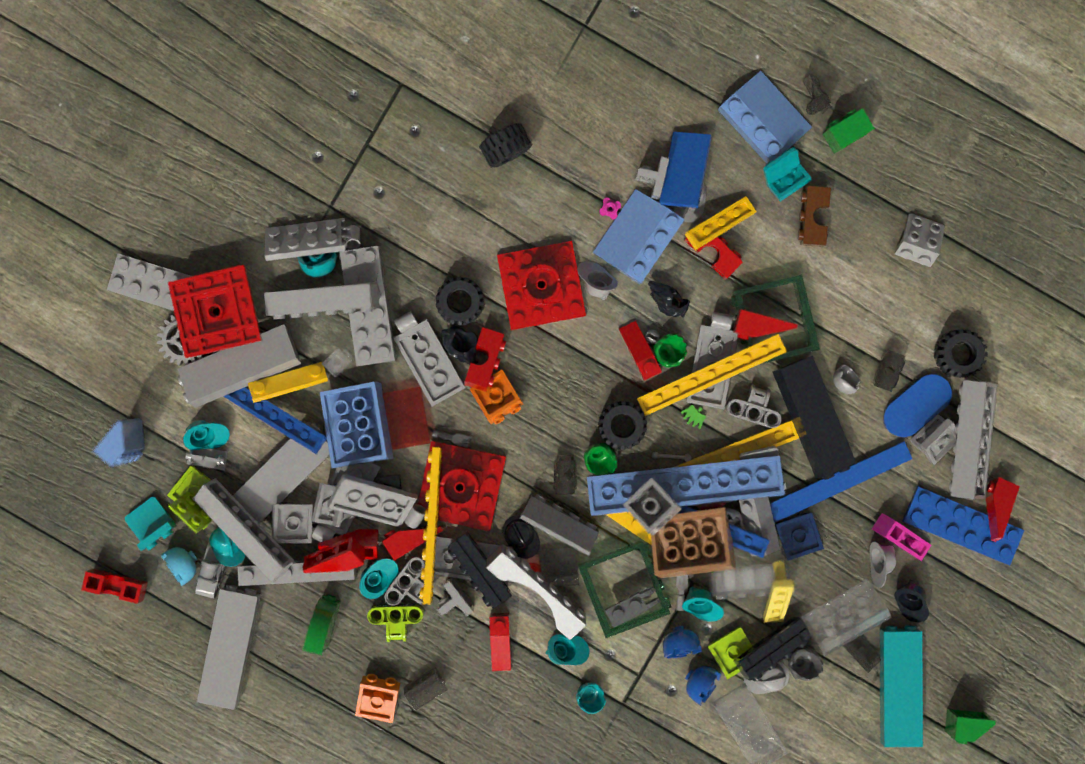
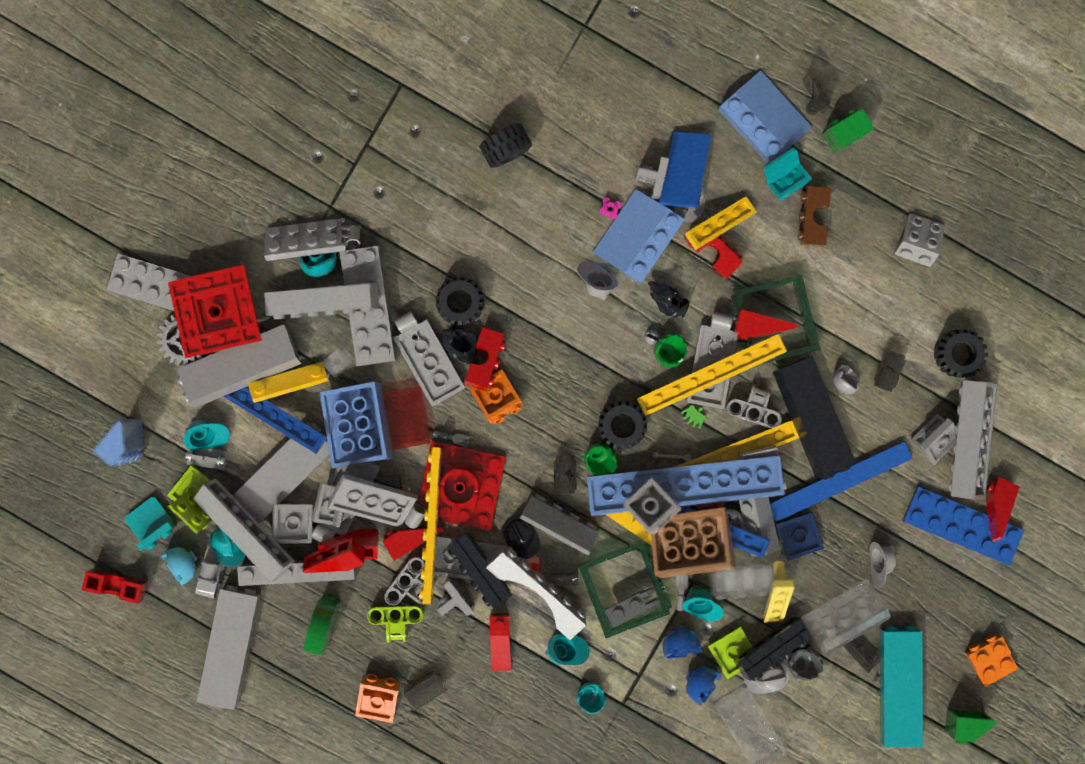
teal piece [359,558,399,599] -> none
red piece [497,241,586,330] -> none
red slope [619,321,662,381] -> none
dark pink slope [872,513,932,561] -> none
blue tile [883,374,952,437] -> none
black piece [894,580,929,623] -> none
none -> orange plate [965,634,1018,687]

